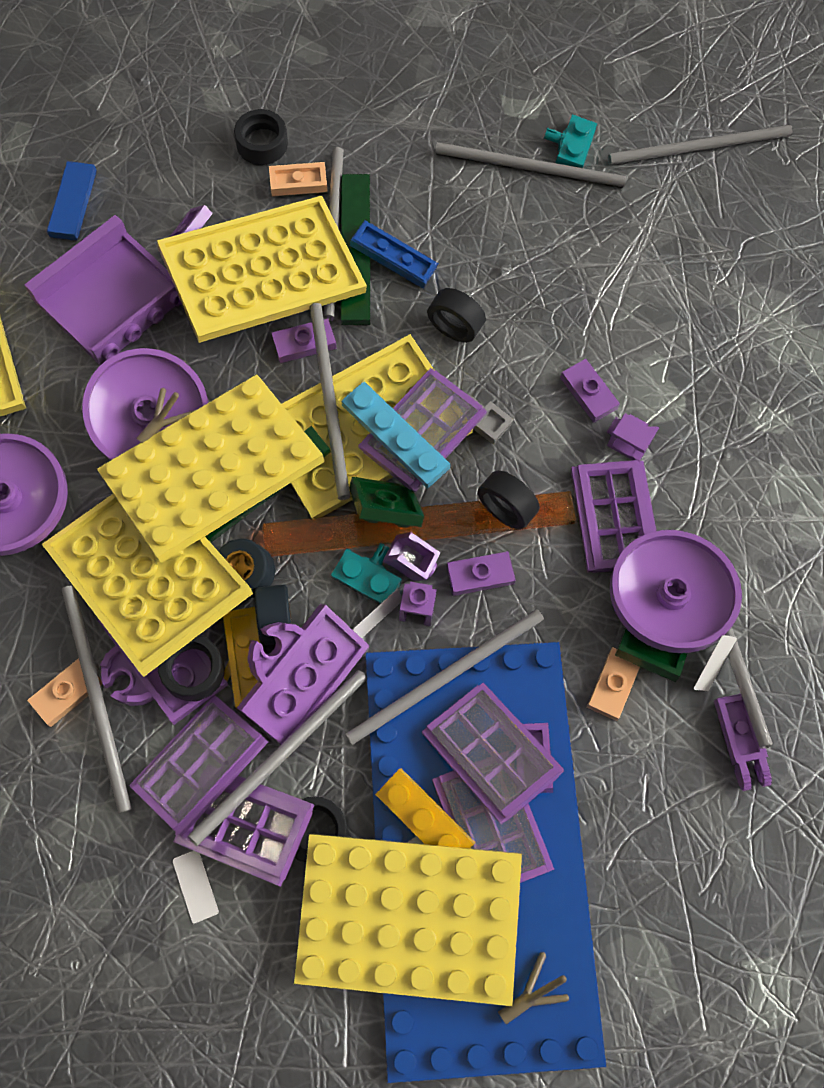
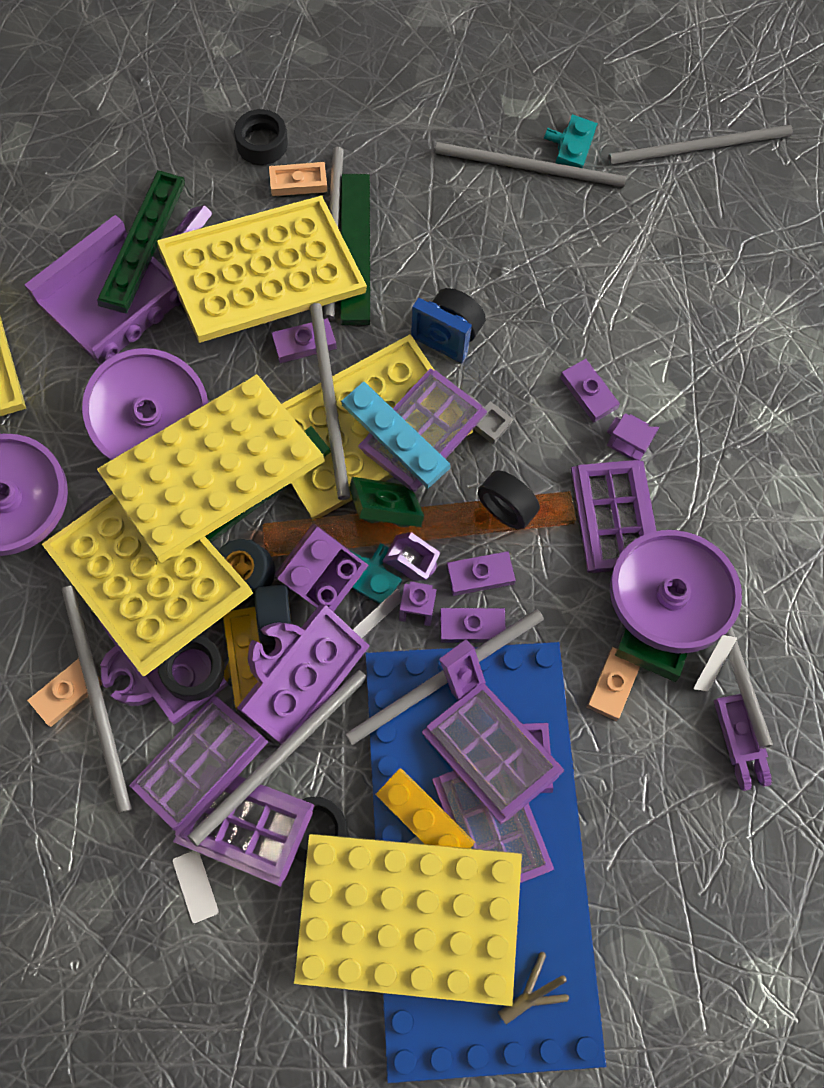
blue tile [47,161,97,241] -> none
dark tan plant [136,388,196,443] -> none
blue tile [350,220,439,289] -> none
none -> dark green tile [97,170,185,314]
none -> medium lavender slope [275,523,369,612]
none -> blue plate [411,297,472,364]
none -> medium lavender plate [439,640,486,701]
none -> medium lavender plate [440,608,506,643]

